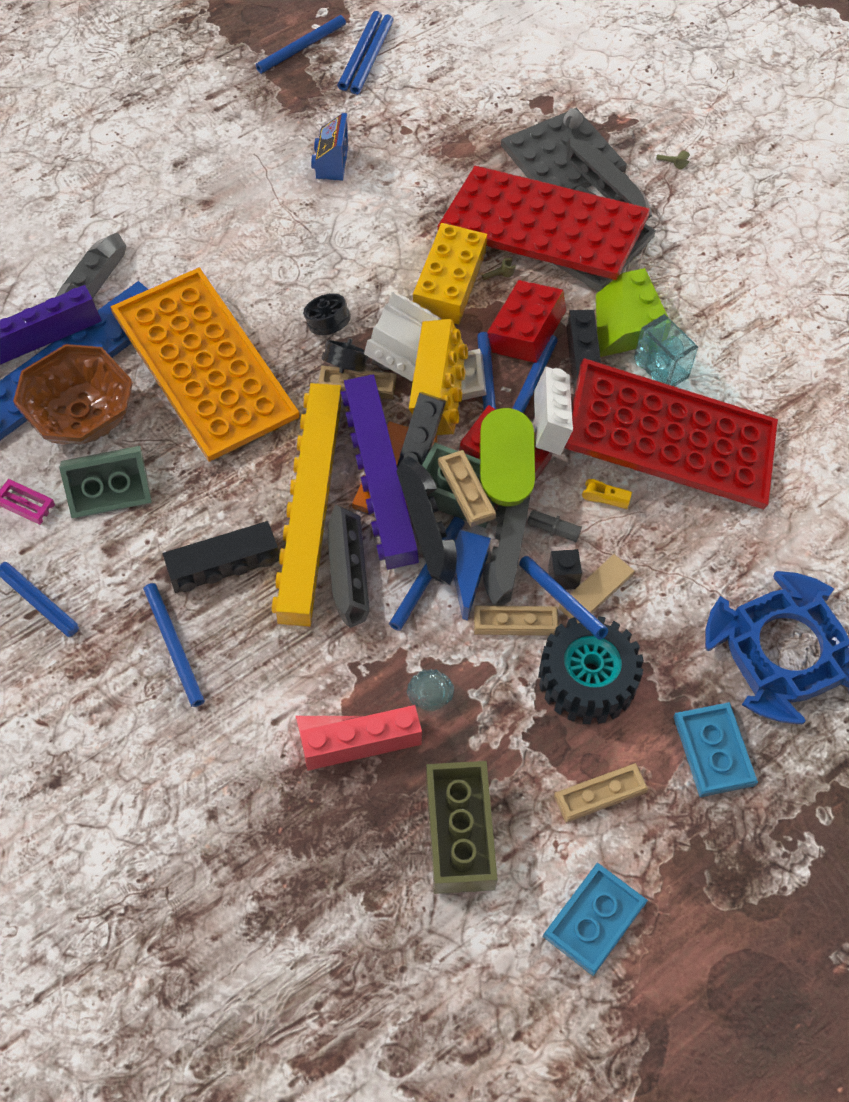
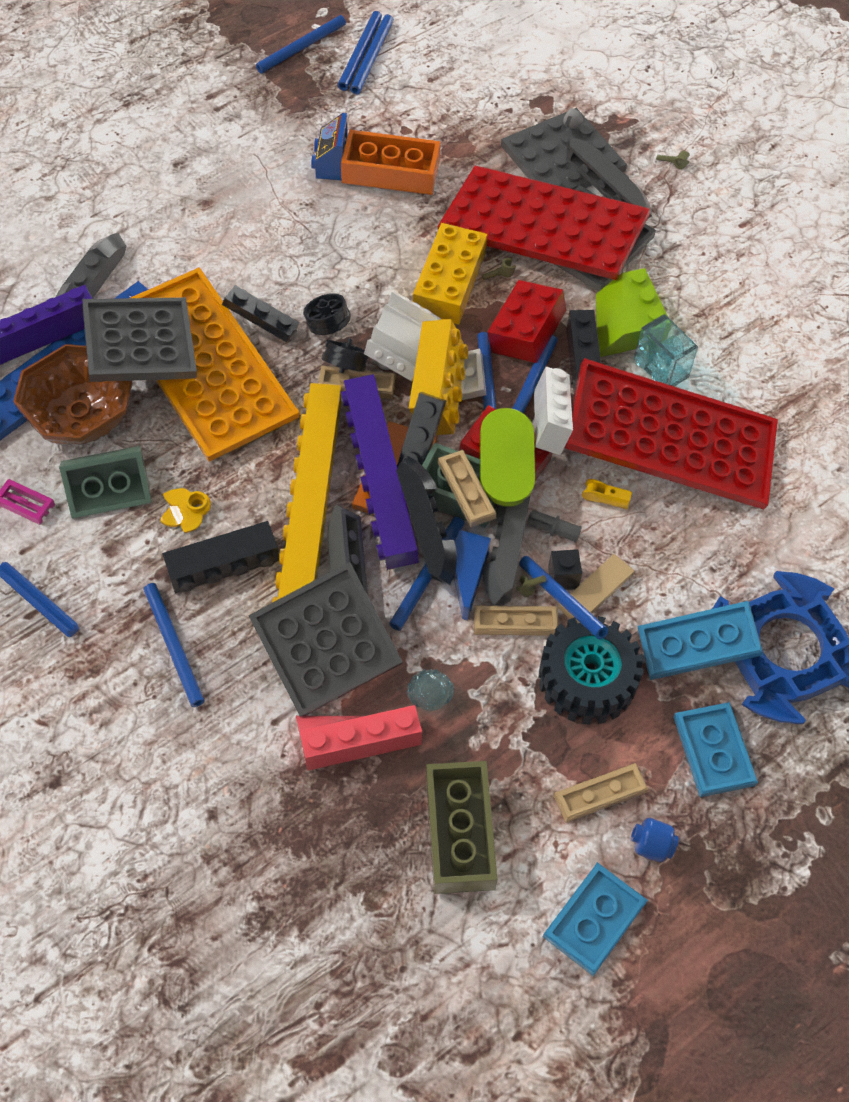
none -> dark grey plate [82,297,197,382]
none -> yellow plate [160,488,211,533]
none -> black plate [222,285,300,343]
none -> dark grey plate [248,562,403,717]
none -> orange brick [341,129,441,195]
none -> olive hand [516,575,546,597]
none -> blue head [630,818,679,863]
none -> dark azure tile [637,601,763,680]

